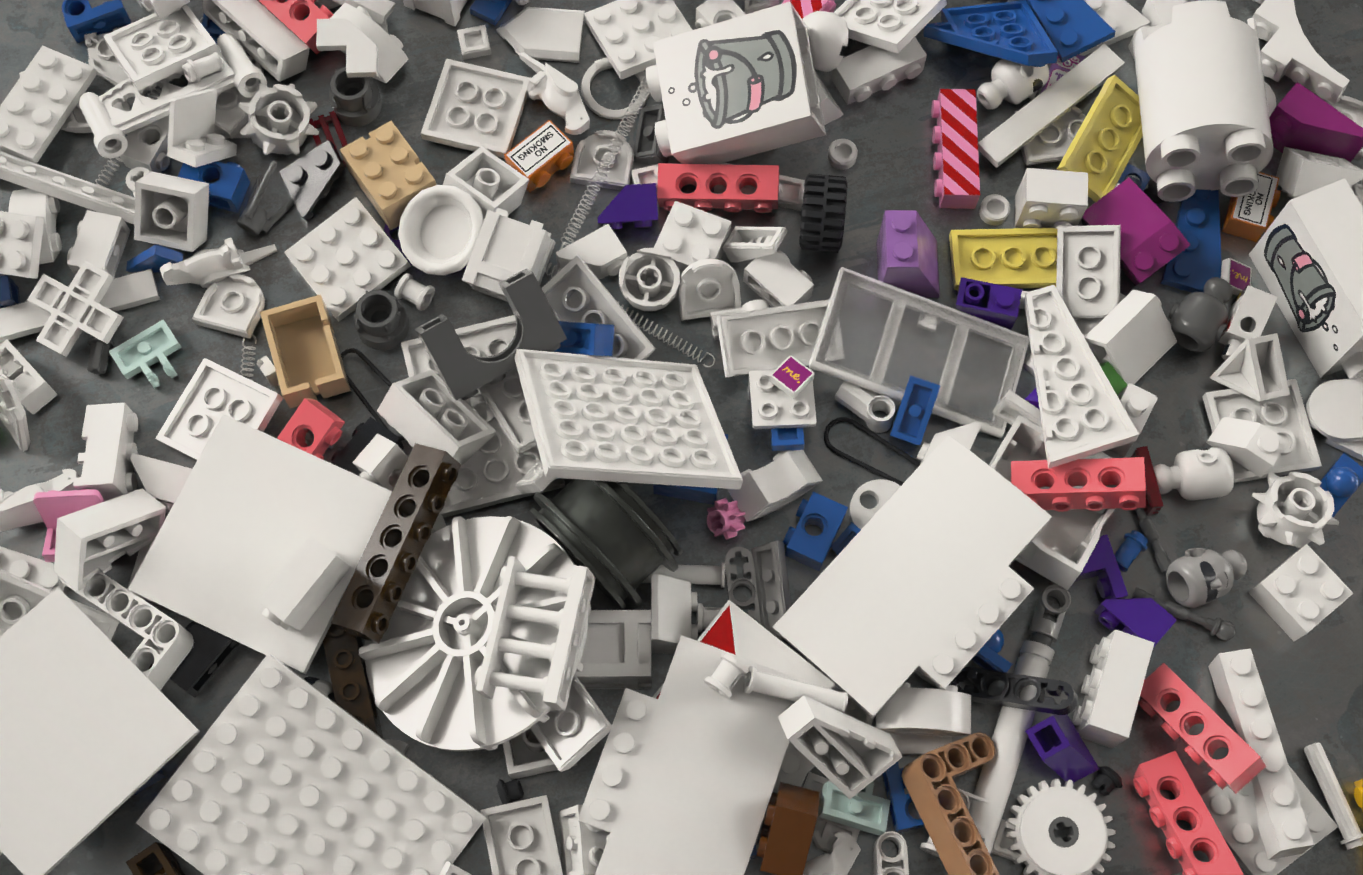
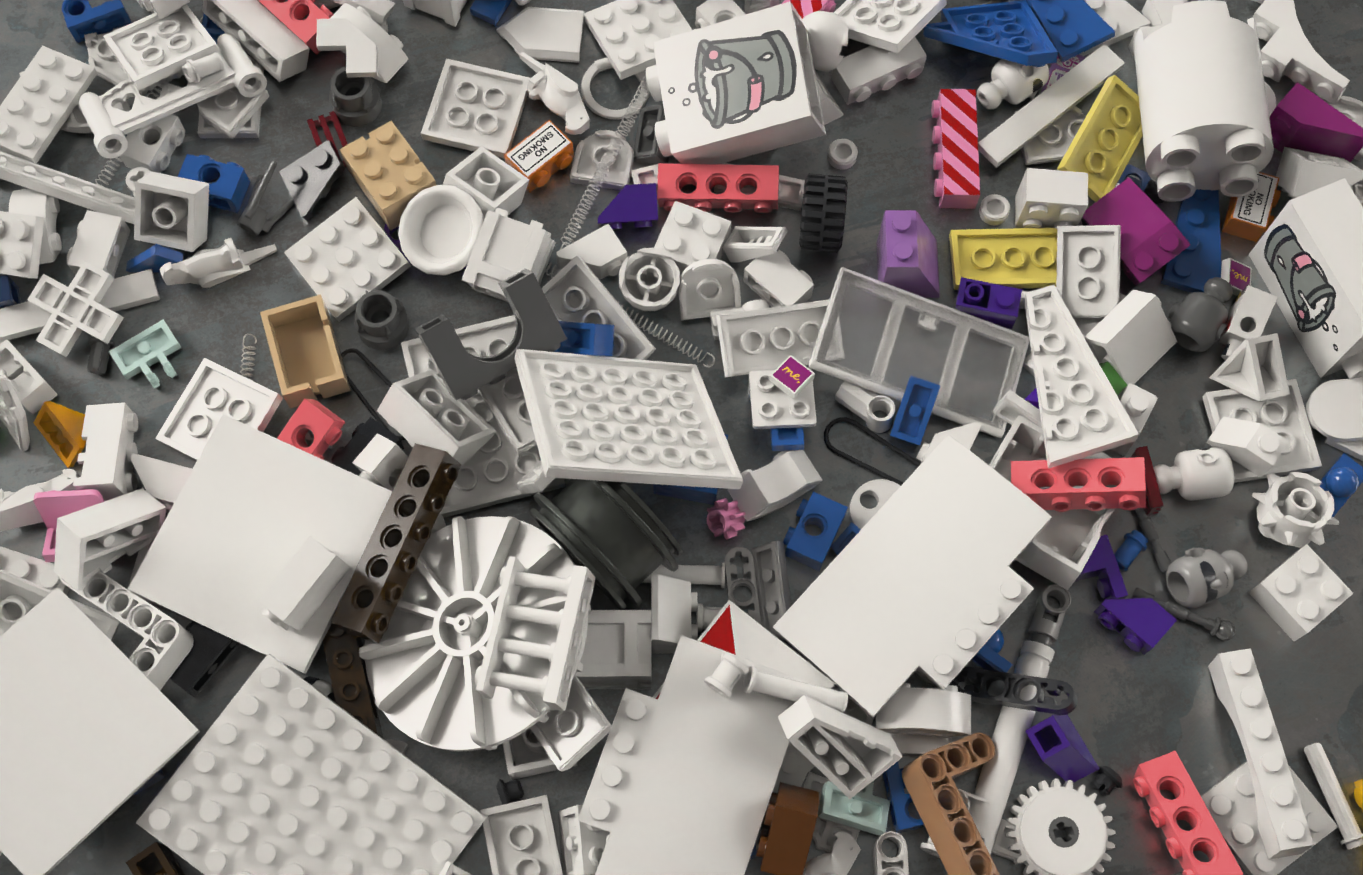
white bracket [167,88,237,168] -> none
white tile [192,274,265,339] -> none
white brick [238,83,319,155] -> none
white tile [256,356,279,387] -> none
white bush [394,273,435,311] -> none
white tile [457,25,491,60] -> none
white brick [1072,629,1154,748] -> none
coral brick [1138,663,1266,794] -> none
none -> light orange slope [33,401,86,468]

